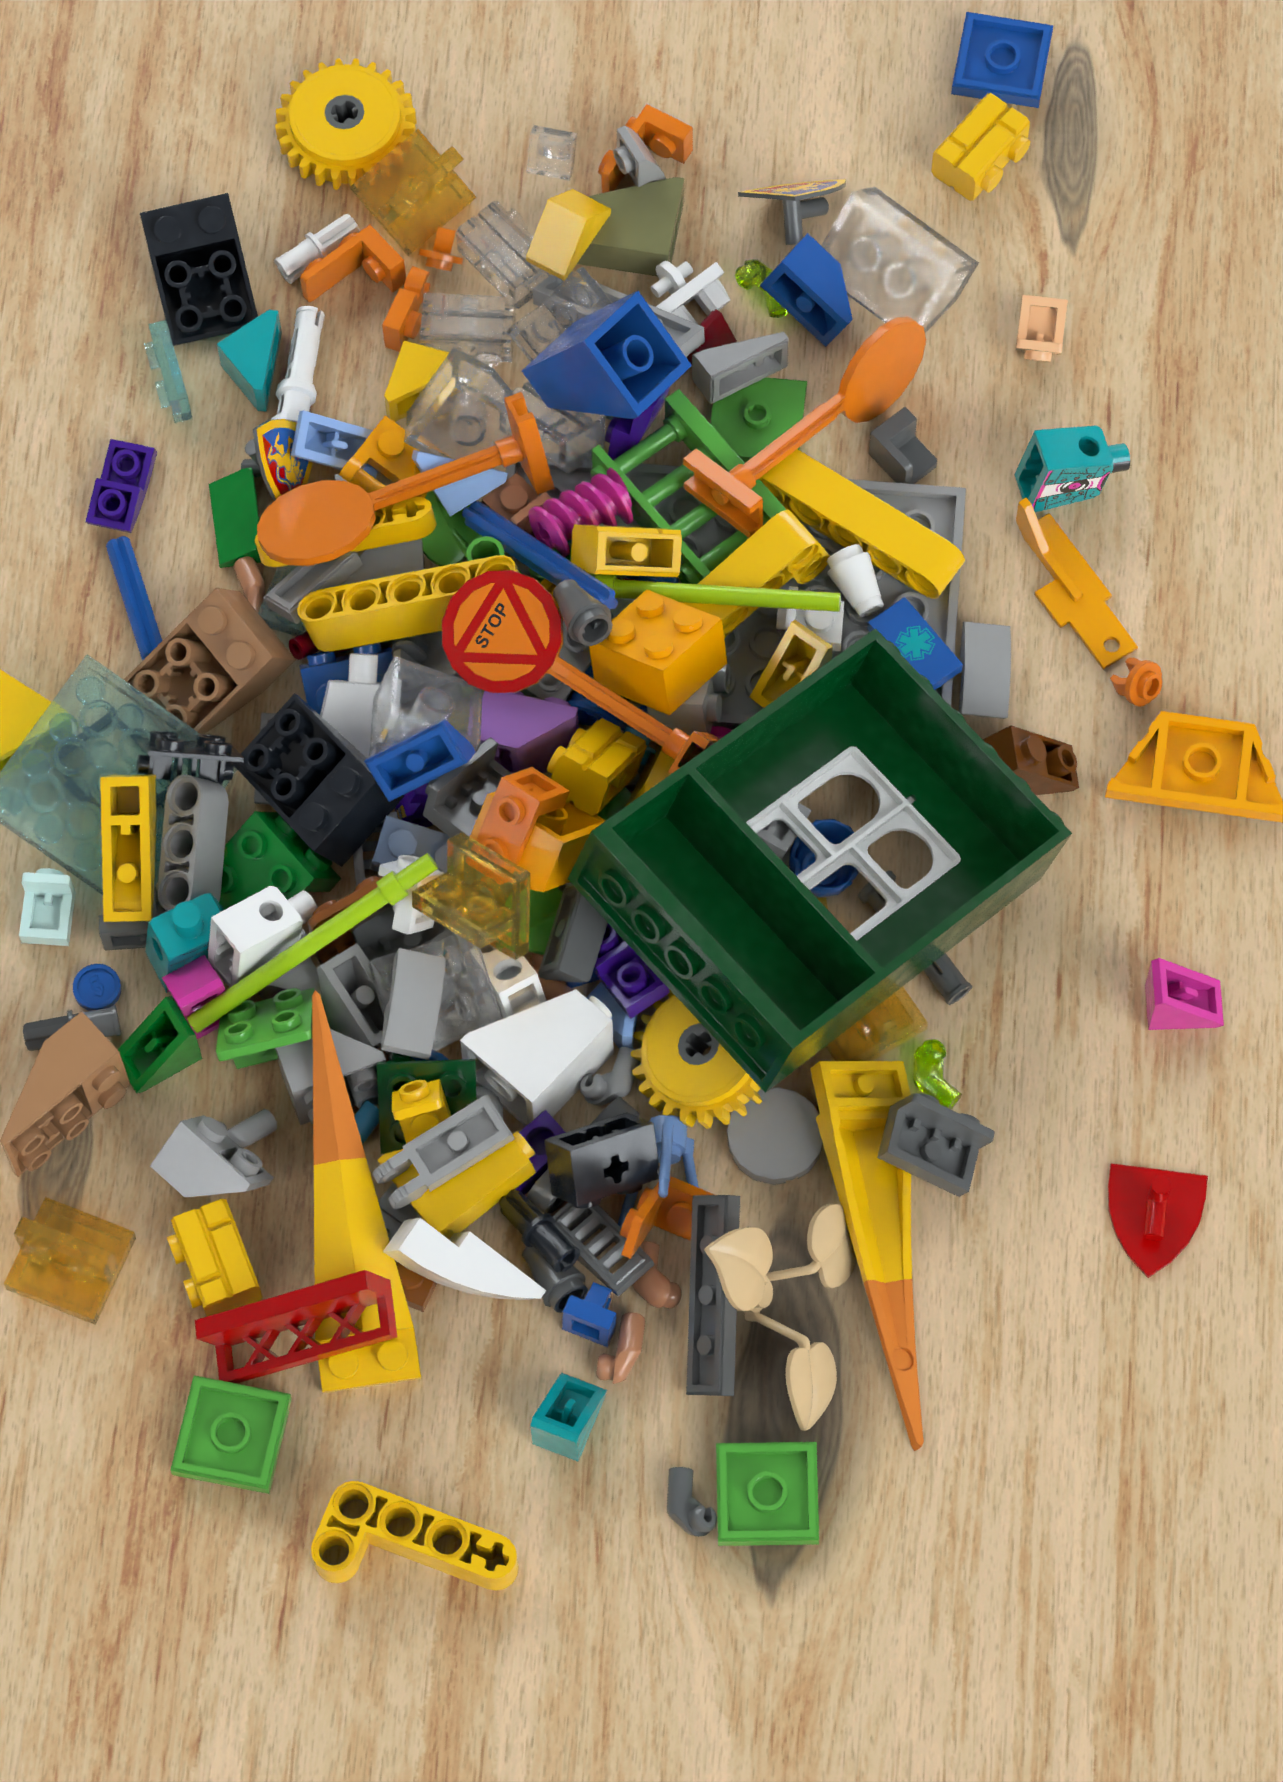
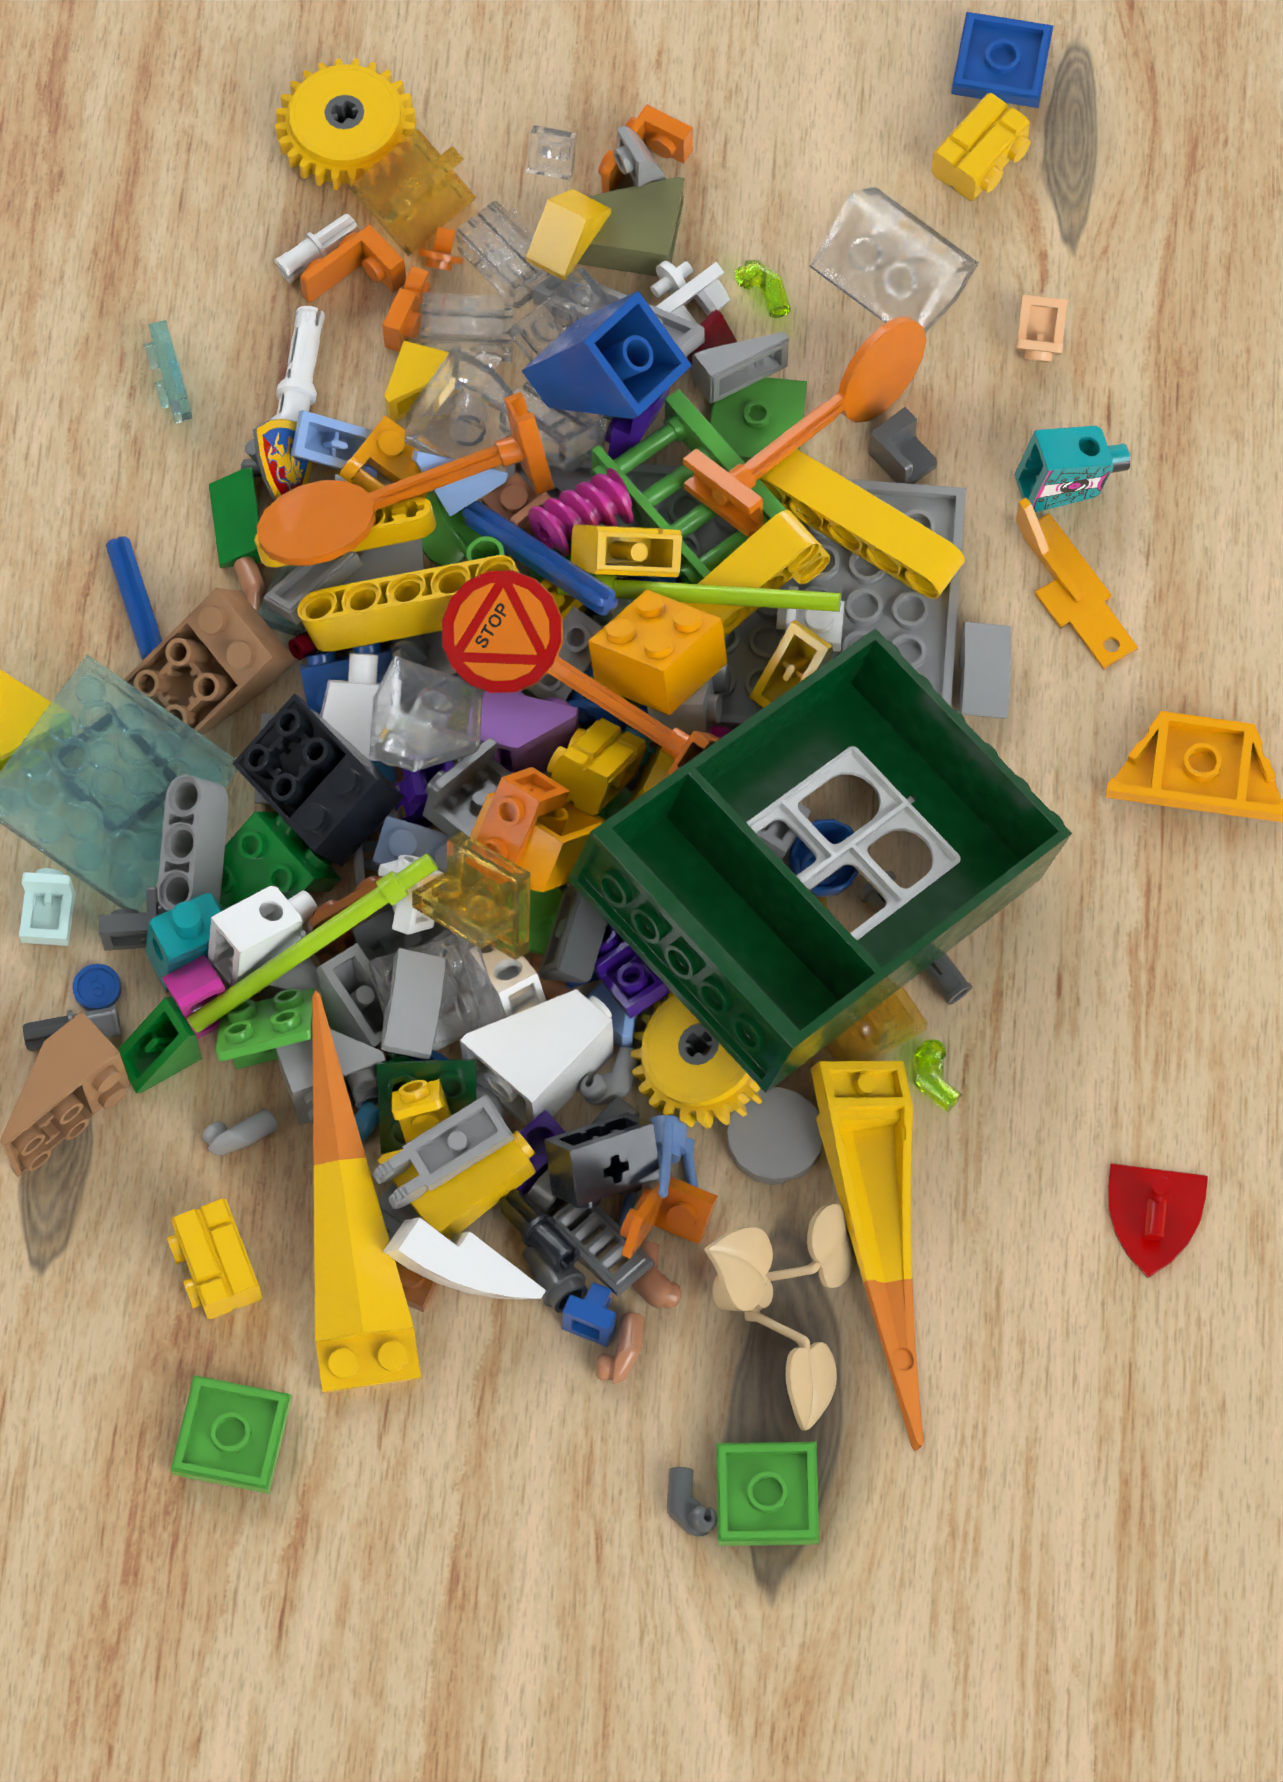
clear yellow bracket [4,1197,136,1325] -> none
dark purple slope [85,439,157,533] -> none
yellow slope [100,774,157,922] -> none
black hinge [136,731,244,784] -> none
black slope [140,193,258,346] -> none
light grey slope [150,1115,274,1197] -> none
red fence [195,1270,397,1384] -> none
teal slope [217,309,282,412] -> none
yellow beam [311,1481,519,1591] -> none
blue slope [364,719,476,802] -> none
teal slope [530,1373,607,1462] -> none
dark grey cone [553,579,613,646] -> none
dark grey tile [686,1195,740,1396] -> none
dark grey shield [738,179,846,245] -> none
blue slope [760,233,853,347] -> none
white cone [827,544,884,617] -> none
blue tile [867,597,963,690] -> none
dark grey bracket [877,1093,995,1197] -> none
reddish brown slope [982,725,1079,795] -> none
orange plate [1110,658,1162,707] -> none
dark pink slope [1145,958,1224,1030] -> none

